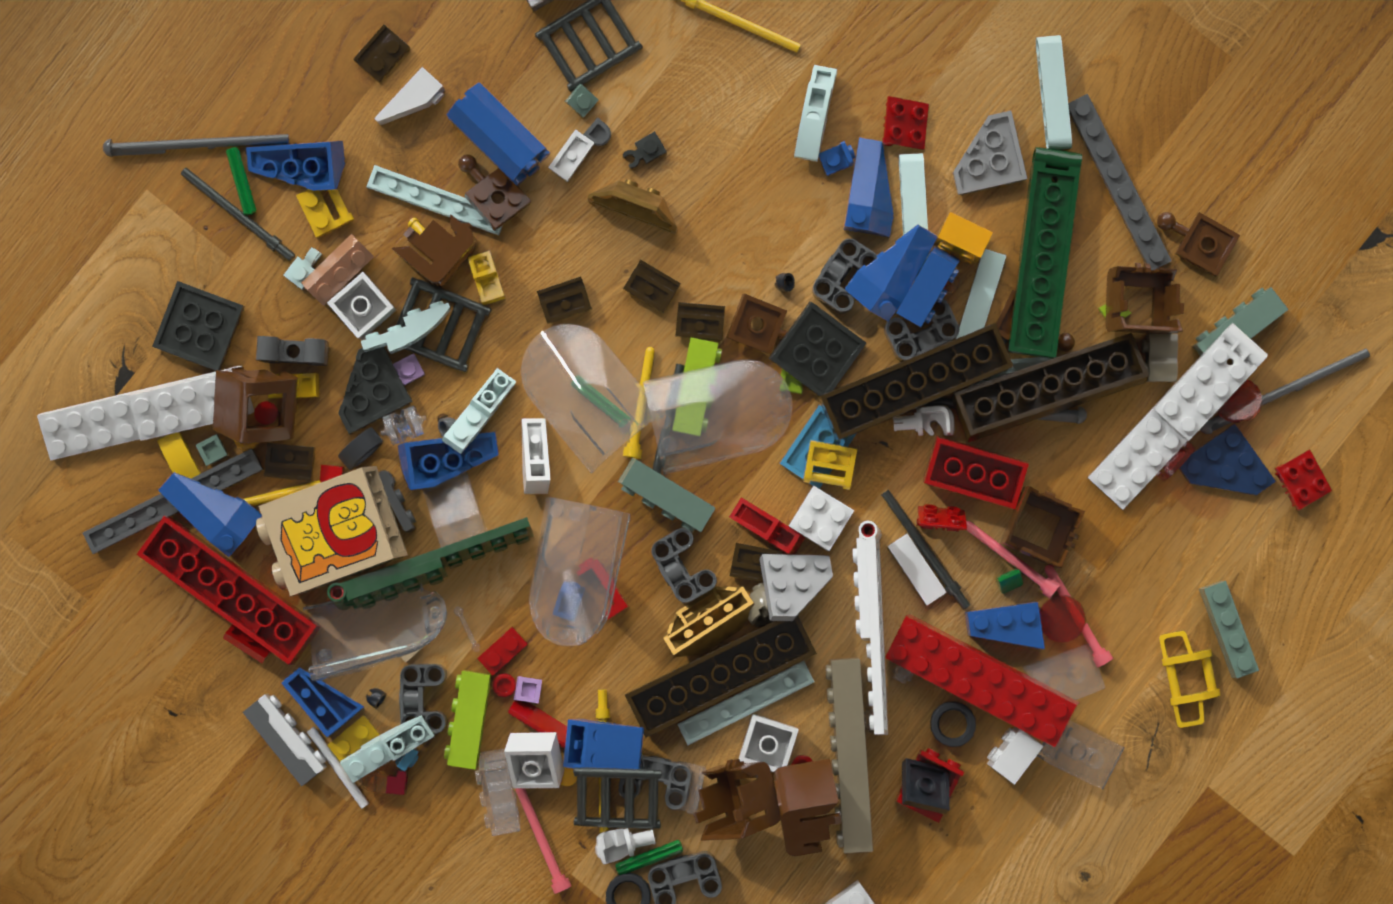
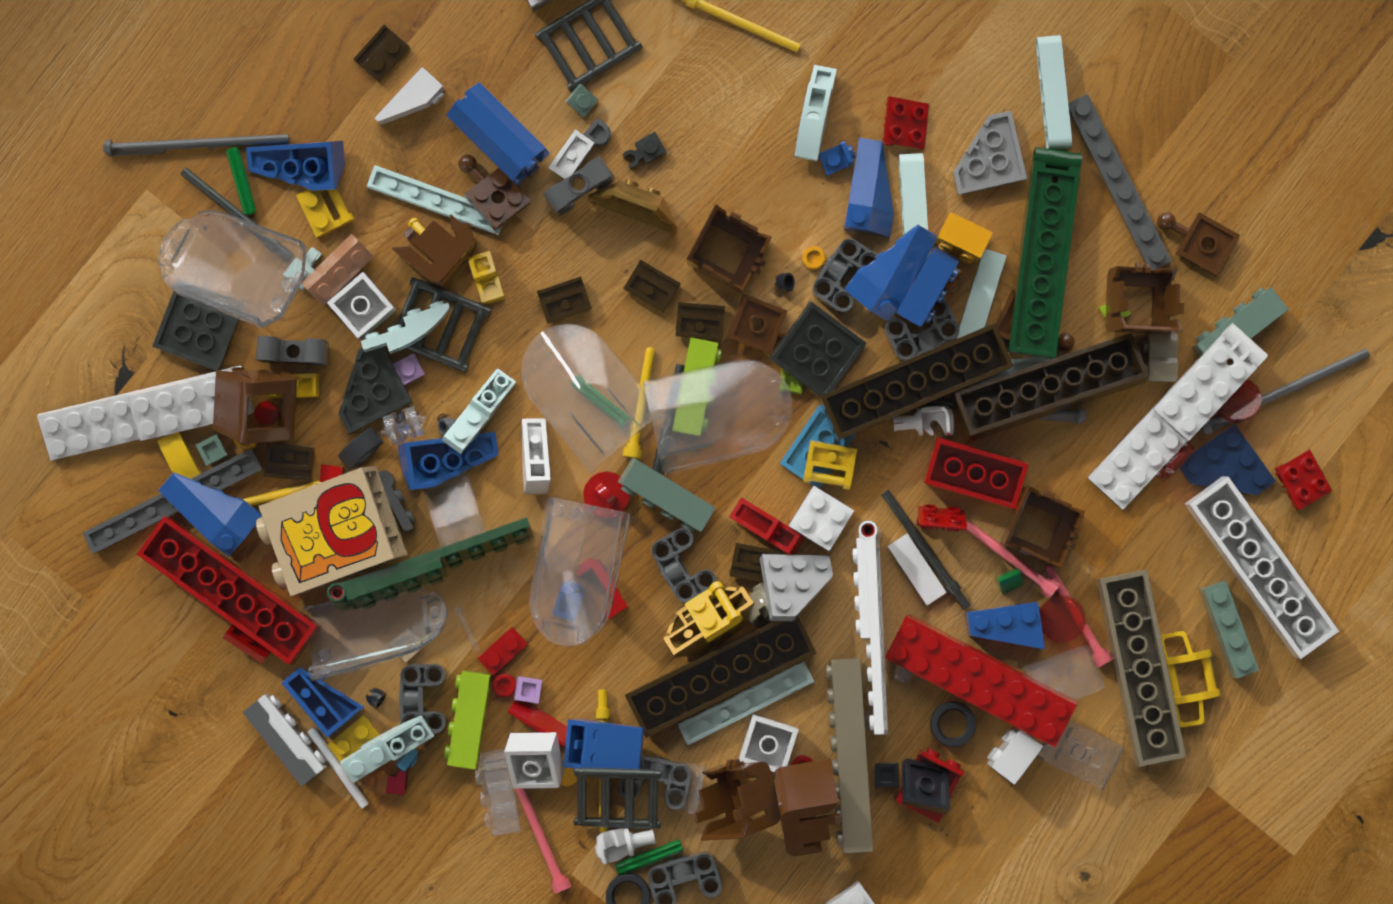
none -> clear windscreen [158,211,307,328]
none -> dark grey beam [544,156,615,217]
none -> red tile [583,471,630,518]
none -> yellow plate [685,581,743,642]
none -> reddish brown piece [687,204,772,293]
none -> light orange tile [802,246,826,270]
none -> black plate [874,762,899,787]
none -> dark tan brick [1096,570,1186,767]
none -> white brick [1184,476,1339,659]

